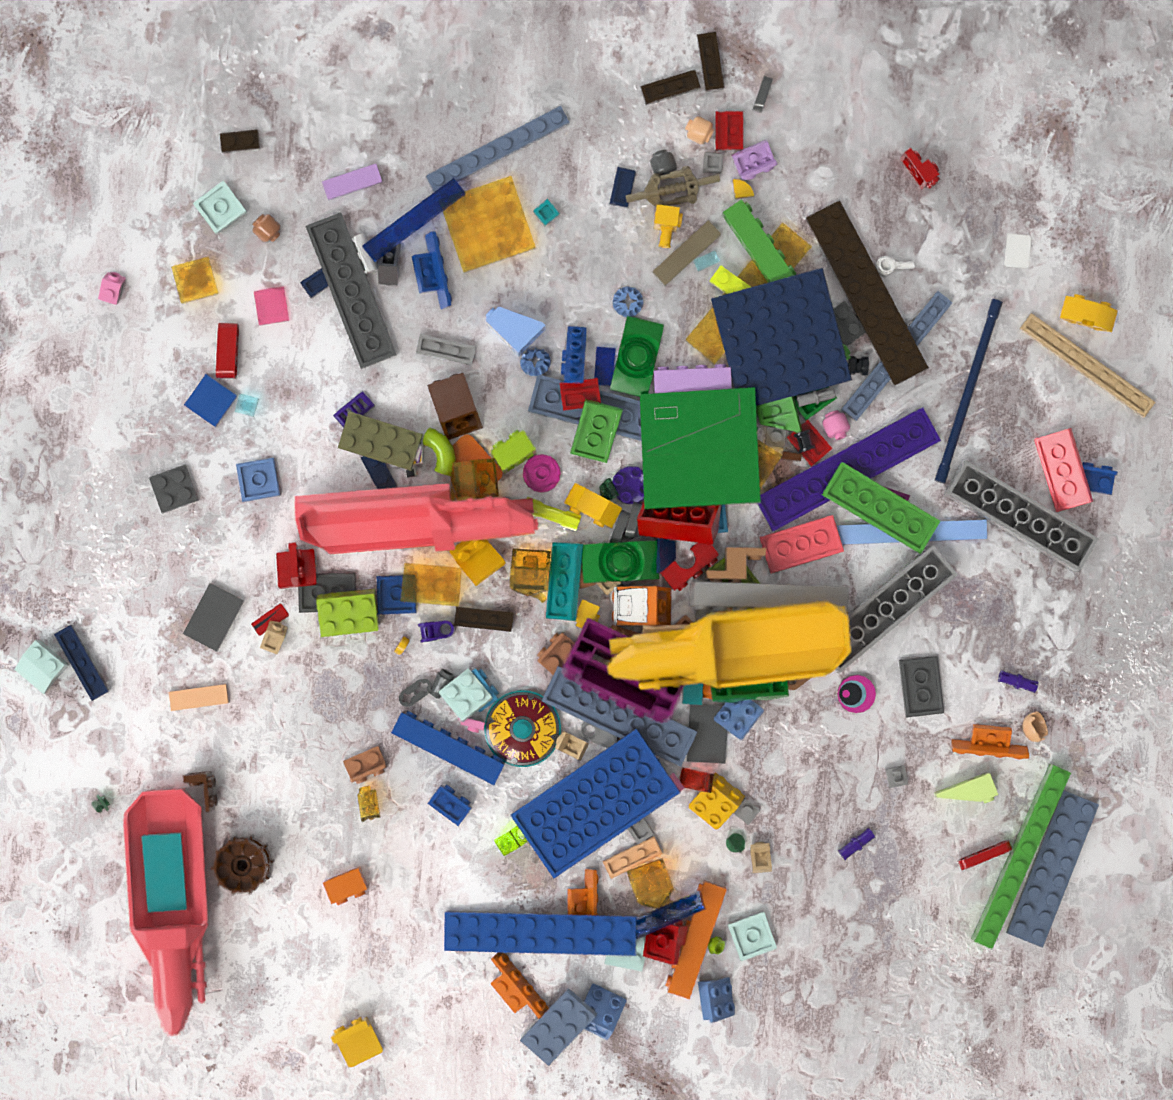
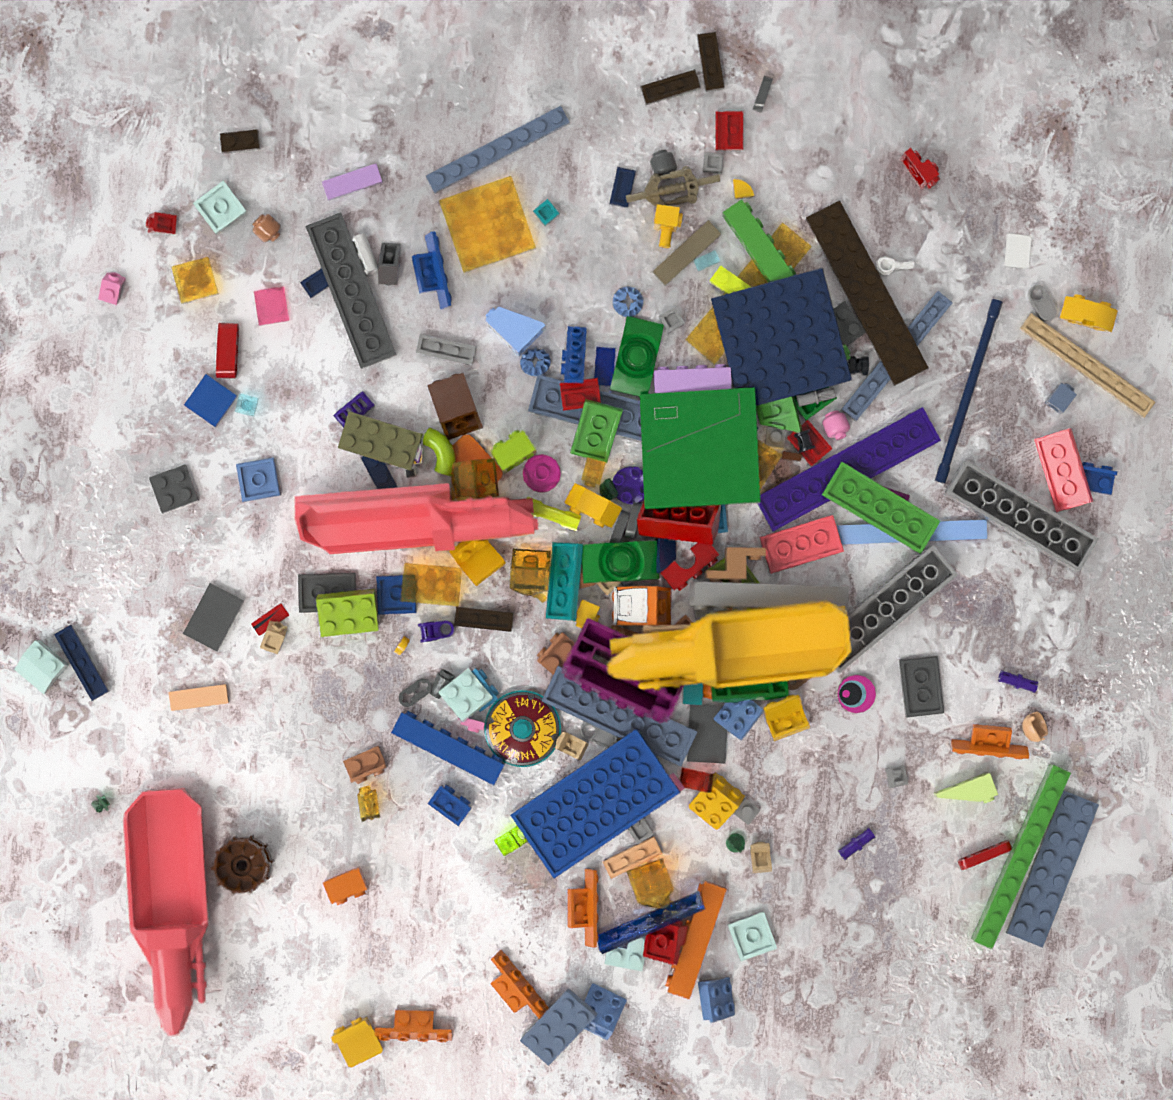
teal tile [142,832,187,912] -> none
reddish brown bracket [183,771,218,812] -> none
red bracket [276,542,317,589] -> none
clear blue tile [362,178,466,262] -> none
blue plate [444,911,637,956] -> none
light nougat head [685,116,715,145] -> none
lime plate [708,936,725,955] -> none
lavender bracket [731,140,778,180] -> none
none -> red bracket [146,212,177,235]
none -> orange bracket [375,1010,452,1043]
none -> clear yellow brick [581,457,606,488]
none -> light grey plate [659,307,685,333]
none -> yellow bracket [763,695,810,741]
none -> light grey piece [1028,285,1057,321]
none -> sand blue brick [1045,383,1077,414]

